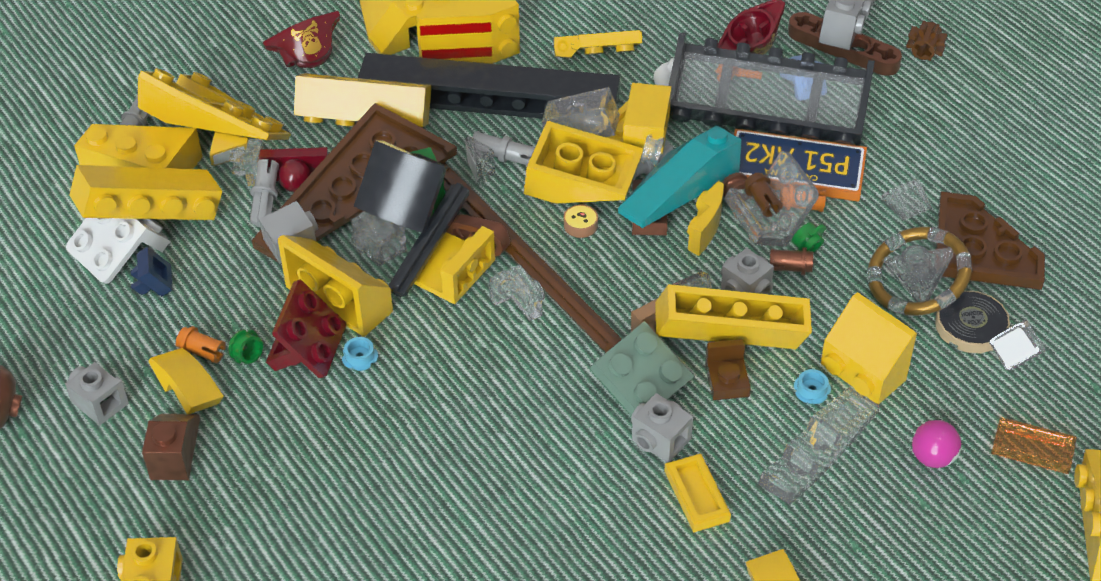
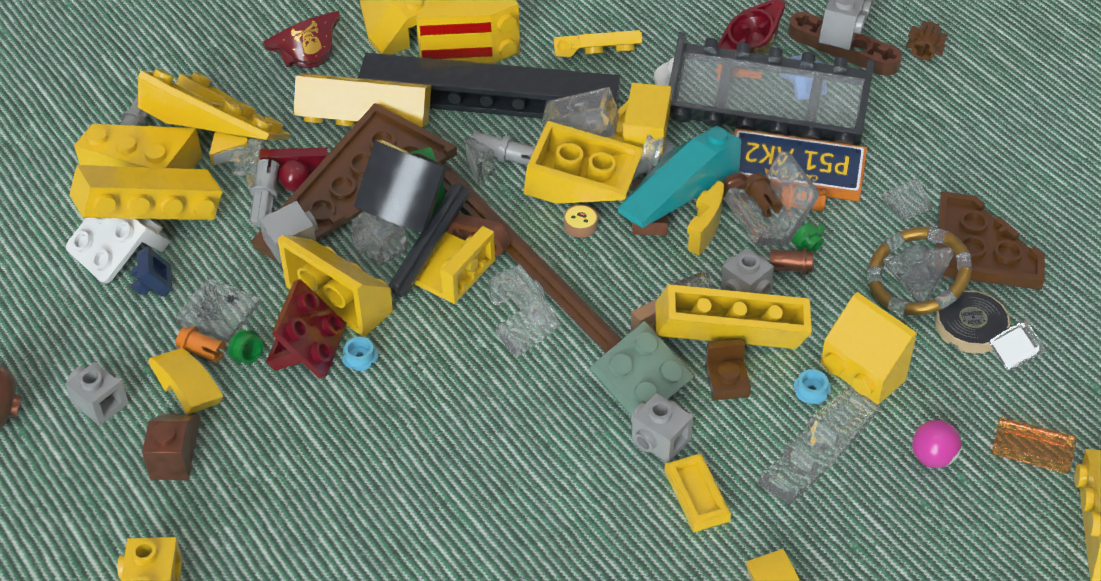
none -> clear piece [175,278,261,343]
none -> clear bracket [494,297,560,359]

